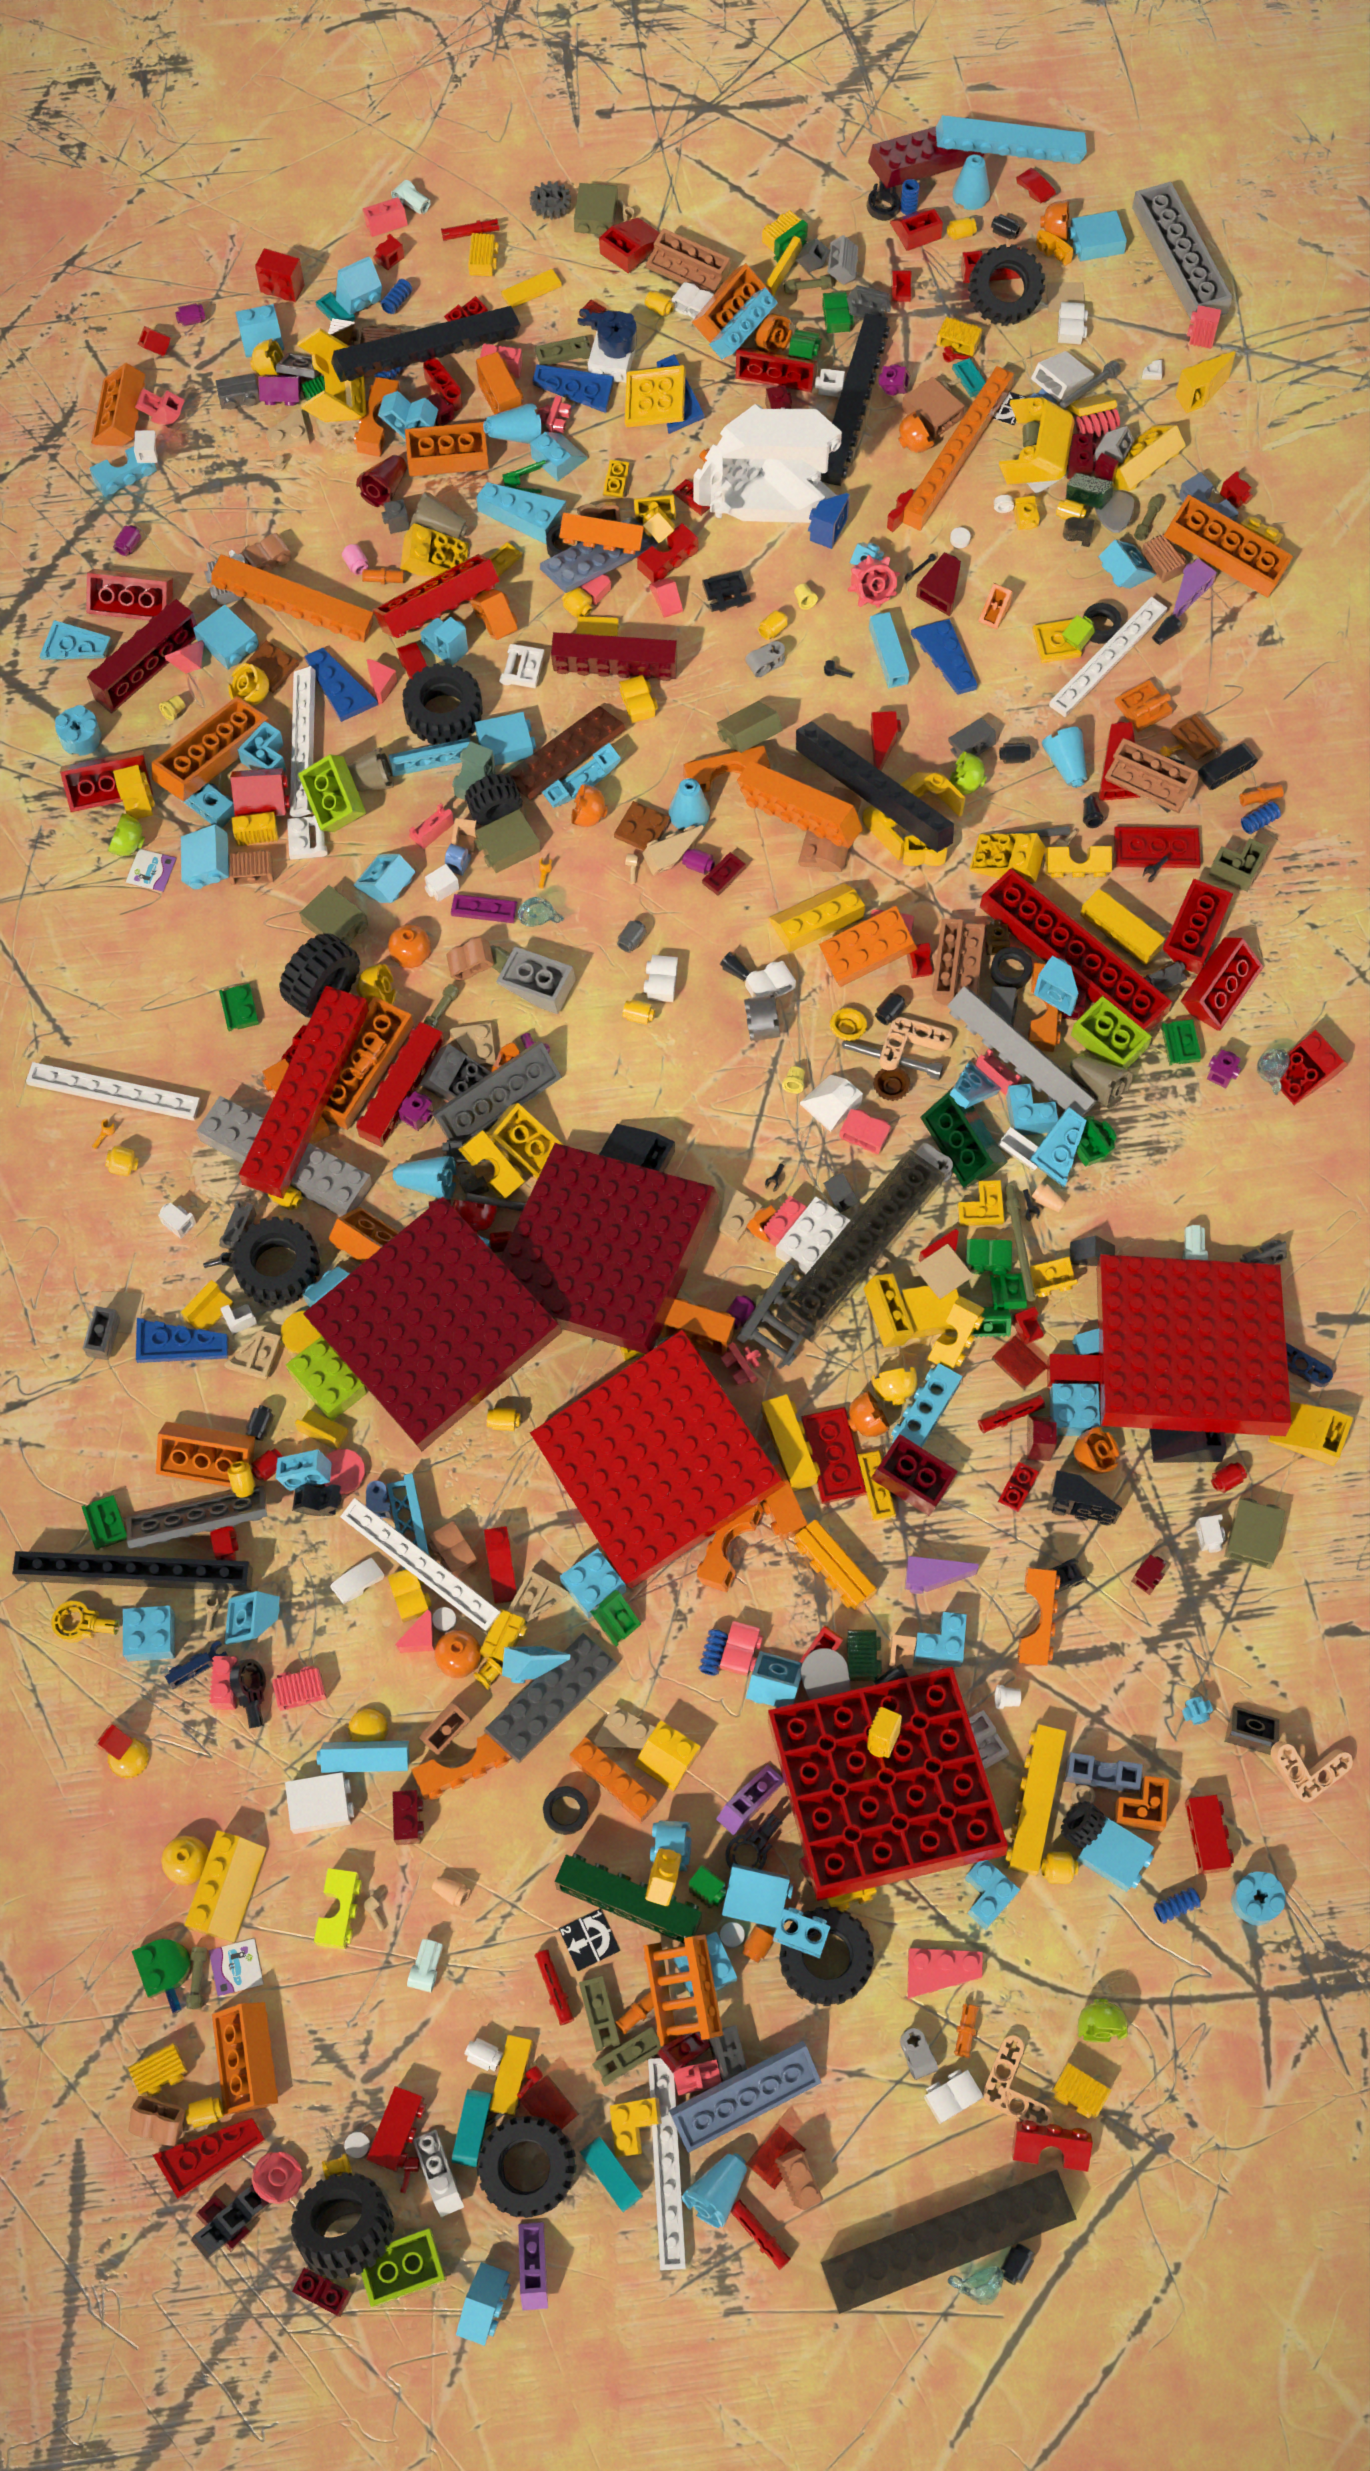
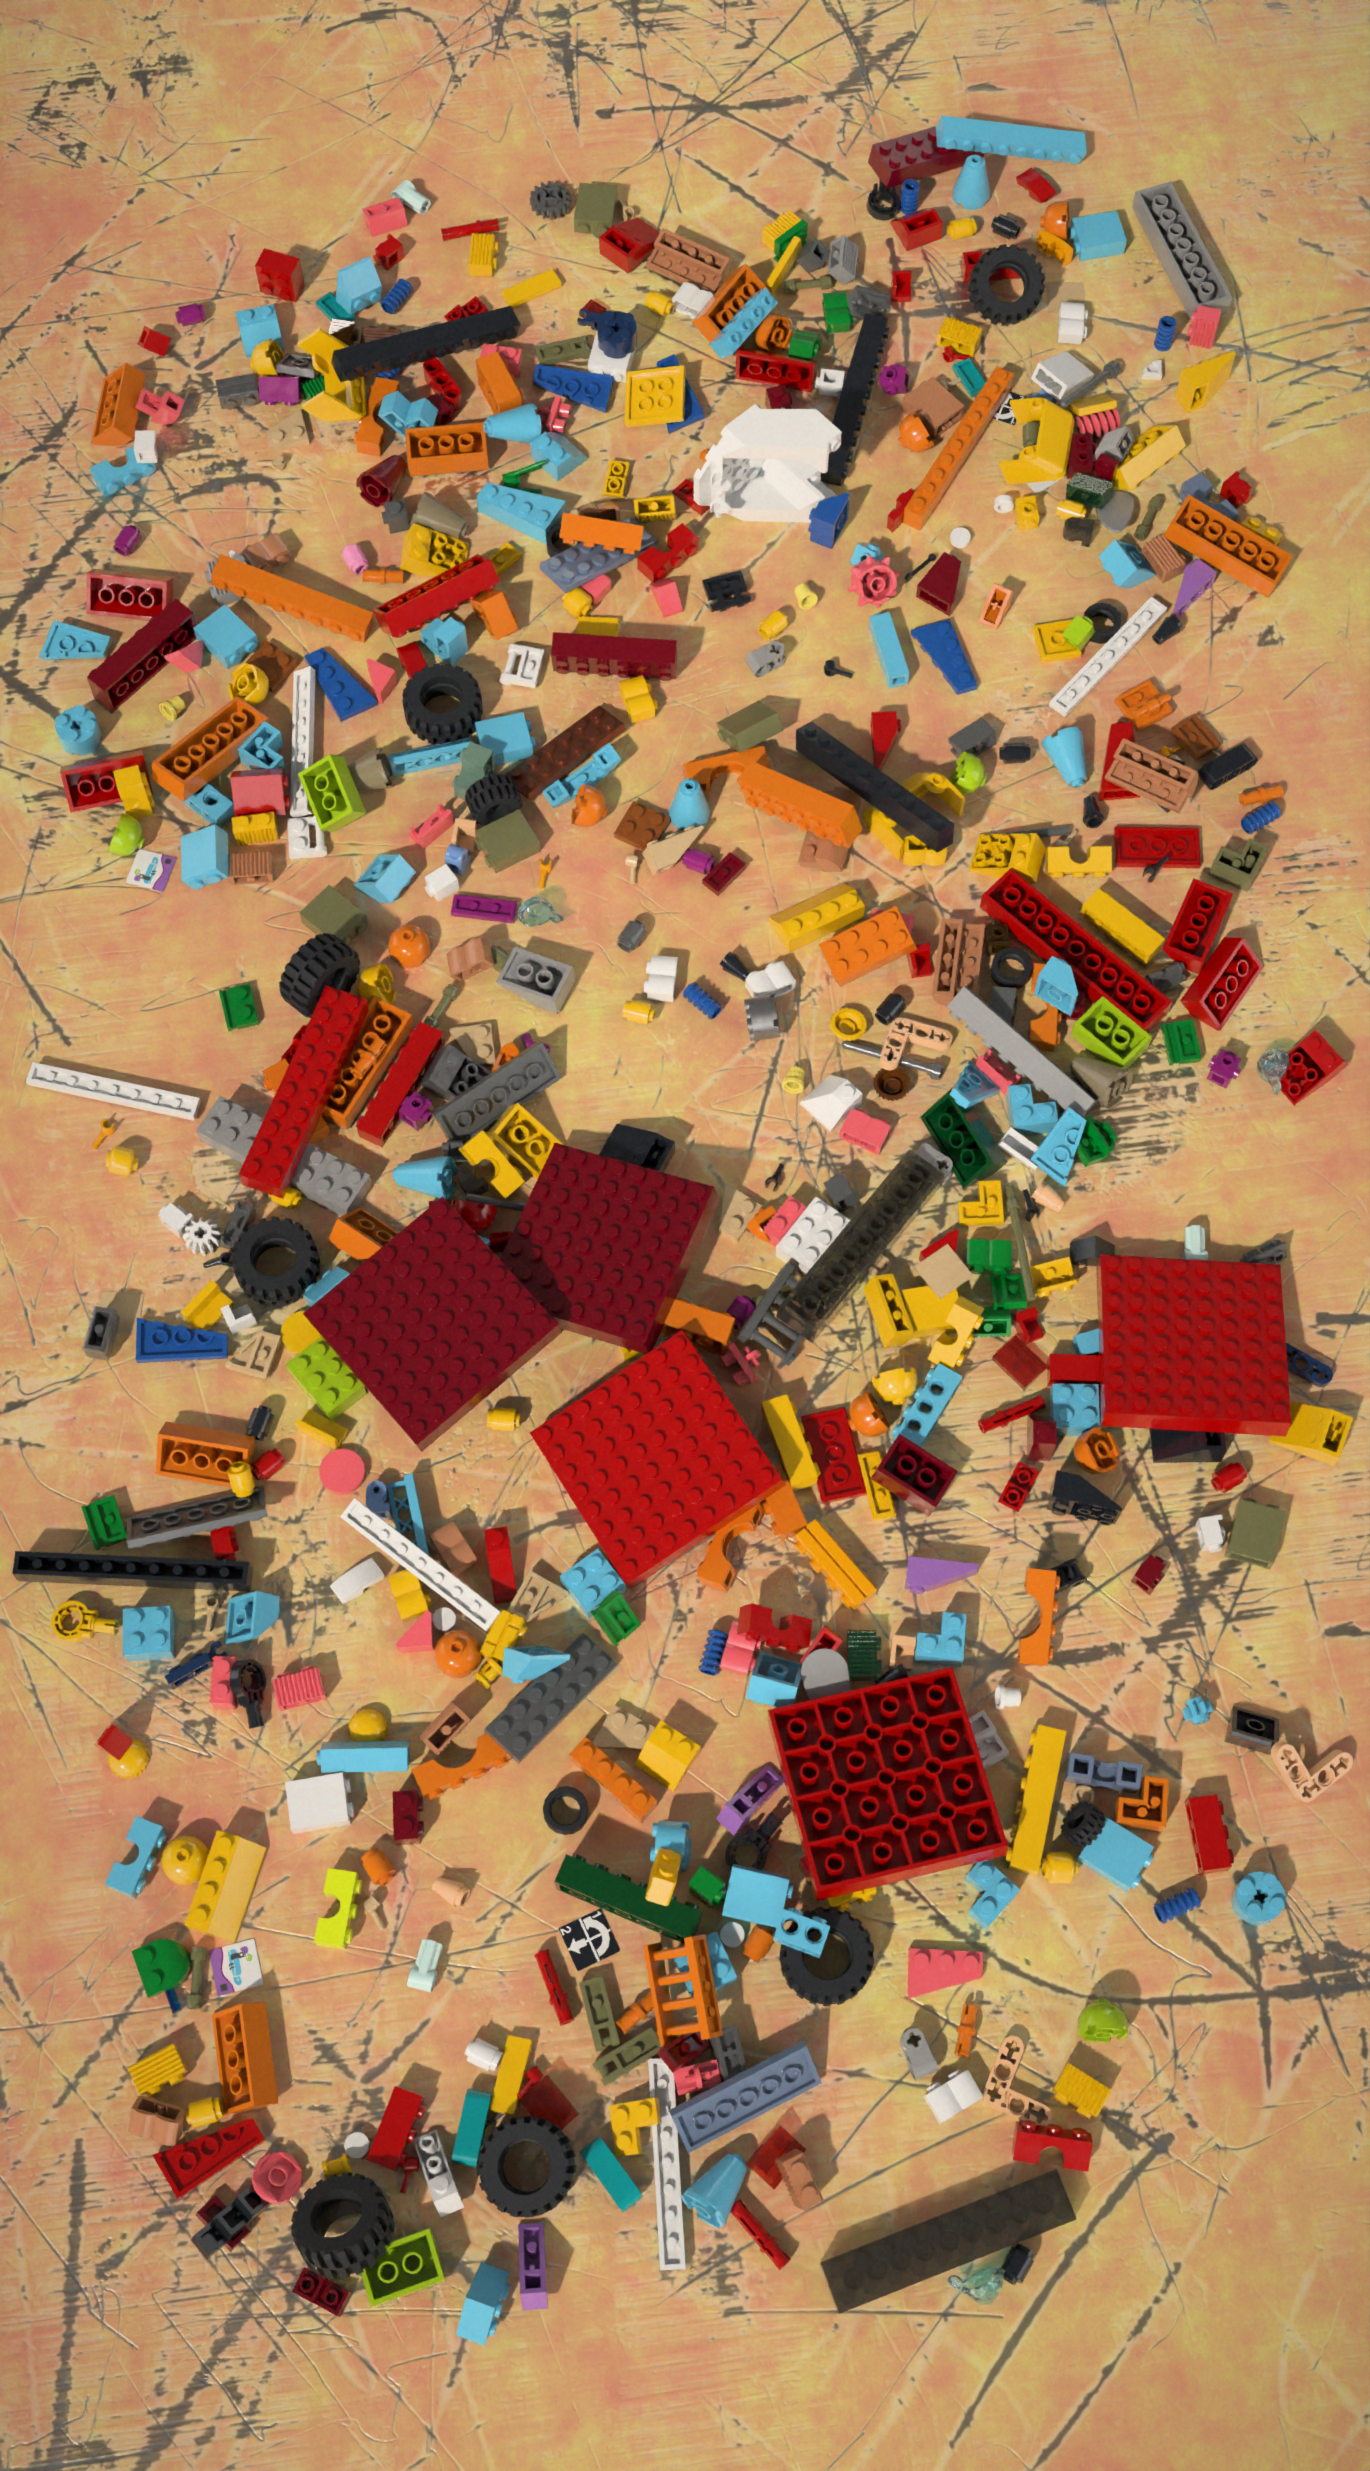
medium azure brick [276,1449,332,1491] -> none
black brick [292,1484,341,1516] -> none
yellow brick [643,506,674,543] -> none
yellow brick [867,1707,902,1758] -> none
none -> medium azure arch [105,1816,167,1899]
none -> white gear [183,1217,222,1256]
none -> orange brick [361,1848,395,1886]
none -> blue piece [683,982,722,1019]
none -> red arch [737,1603,813,1653]
none -> blue piece [1154,316,1176,352]

